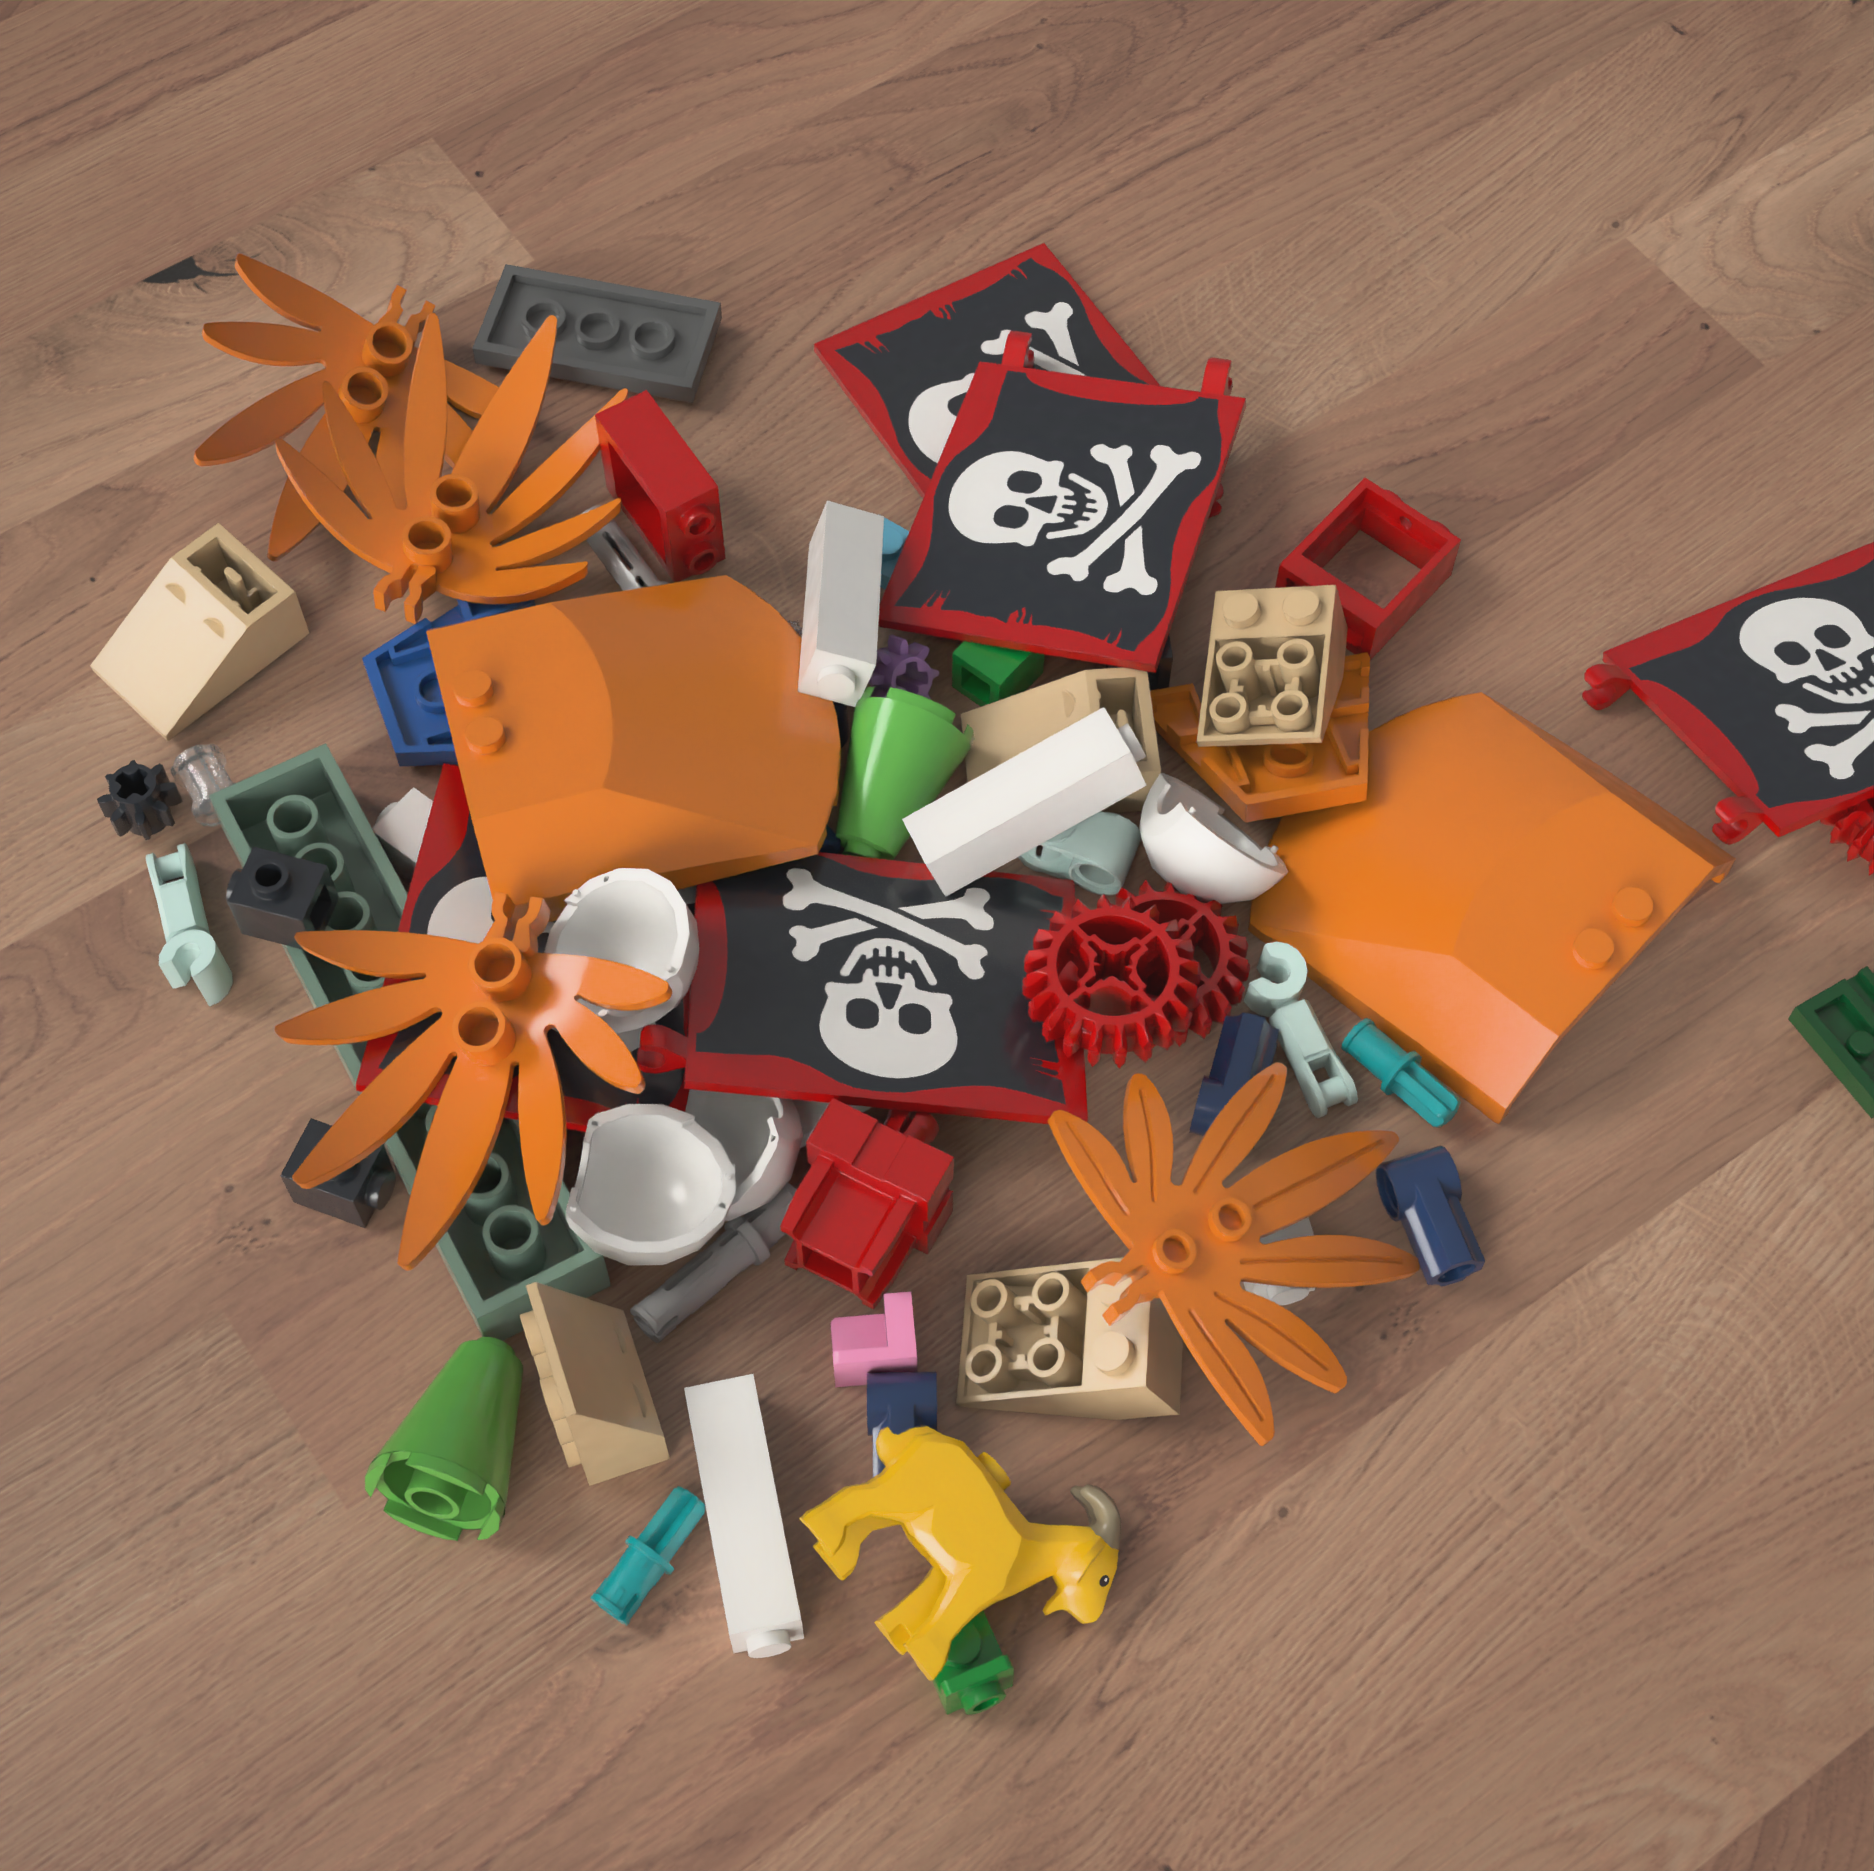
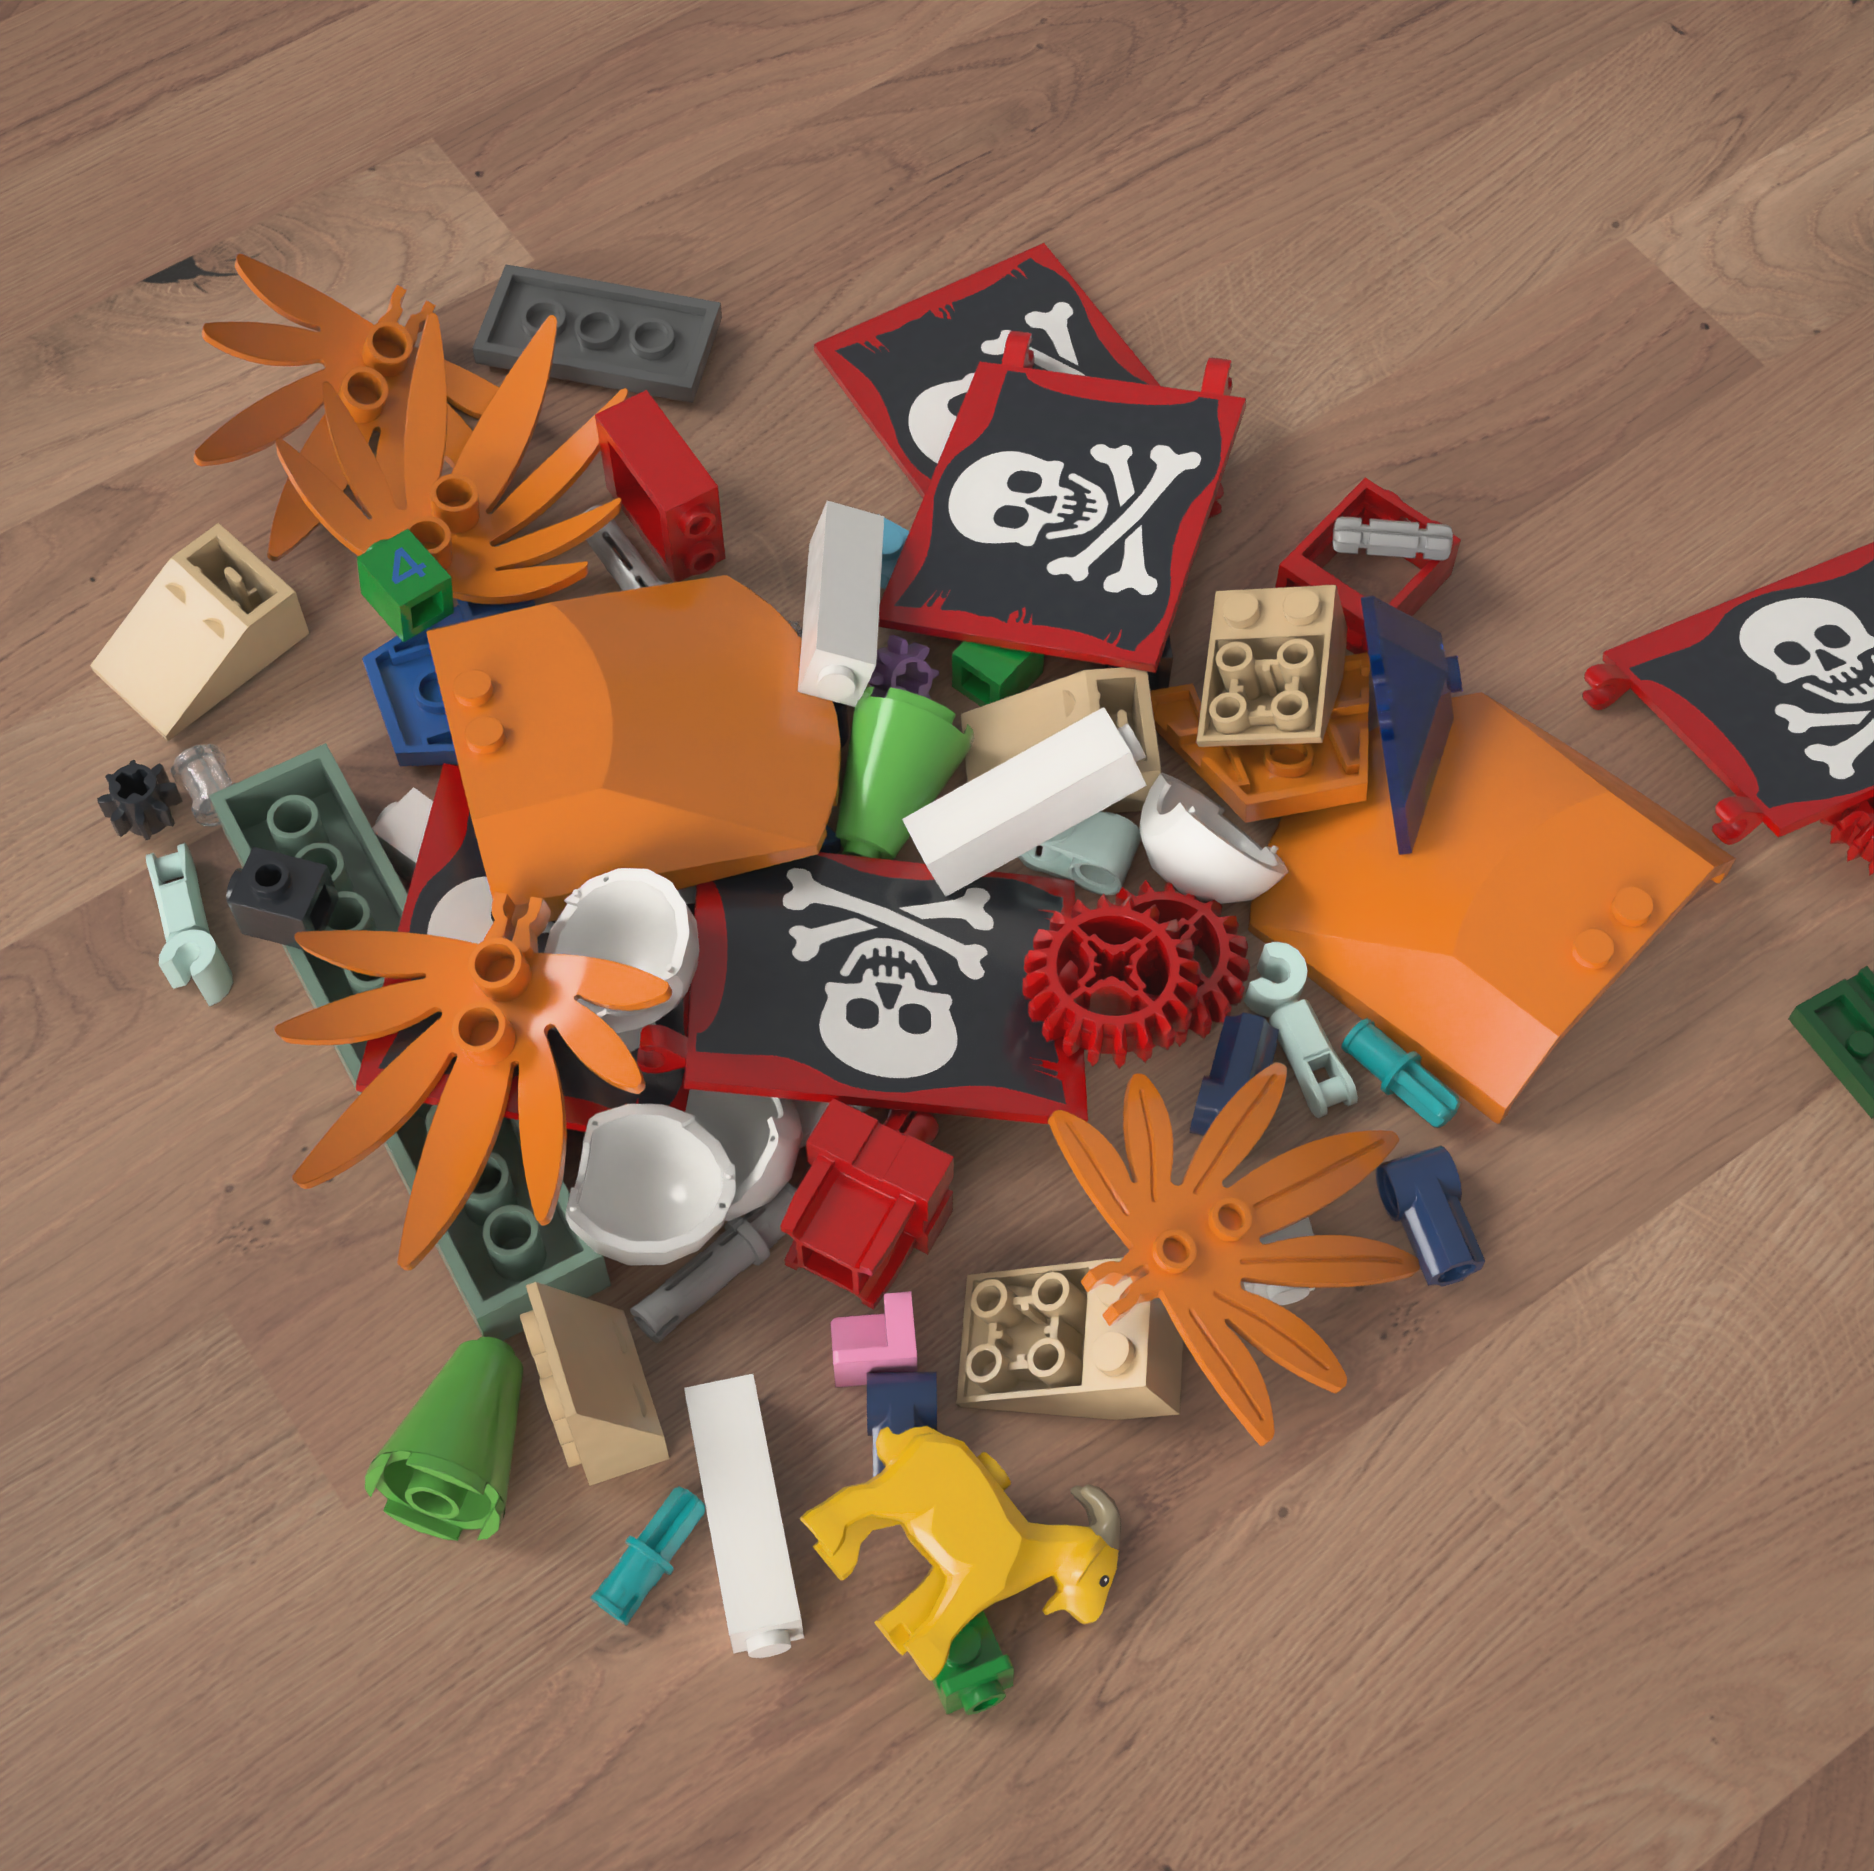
black brick [280,1118,396,1228] -> none
none -> green brick [357,529,454,642]
none -> light grey axle [1332,516,1453,561]
none -> clear blue wedge [1361,596,1463,855]

